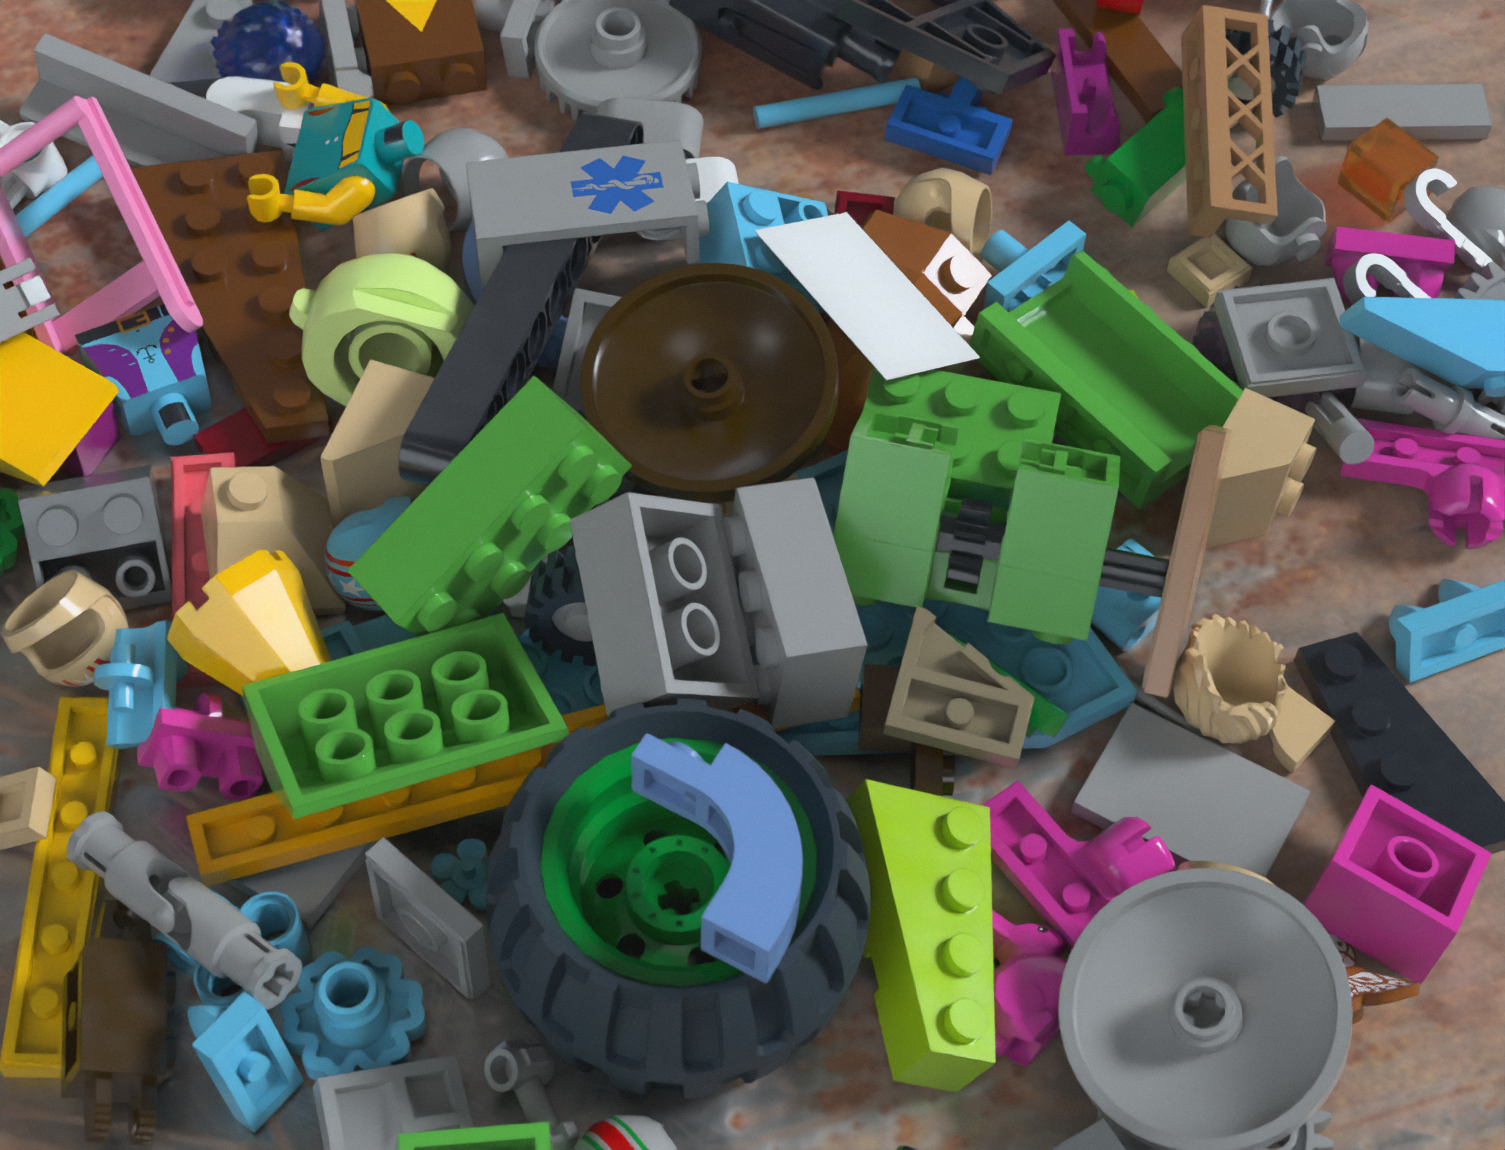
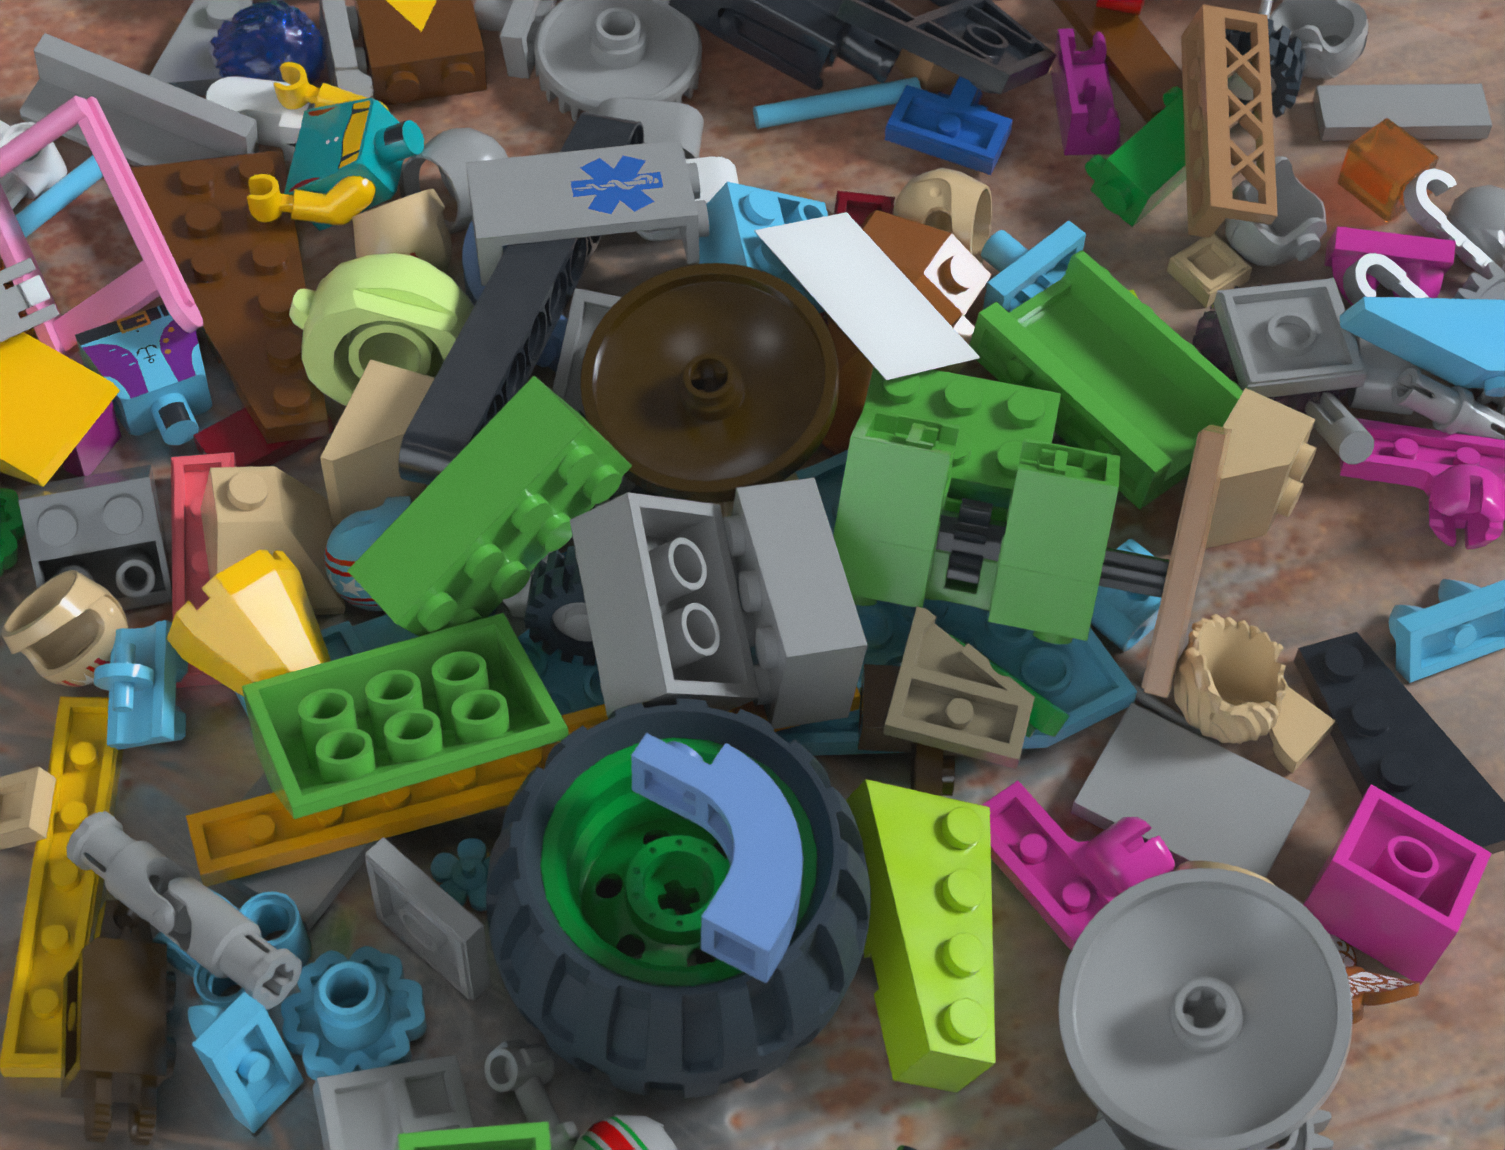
dark pink hips [137,693,264,801] -> none
dark pink animal [992,910,1067,1067] -> none

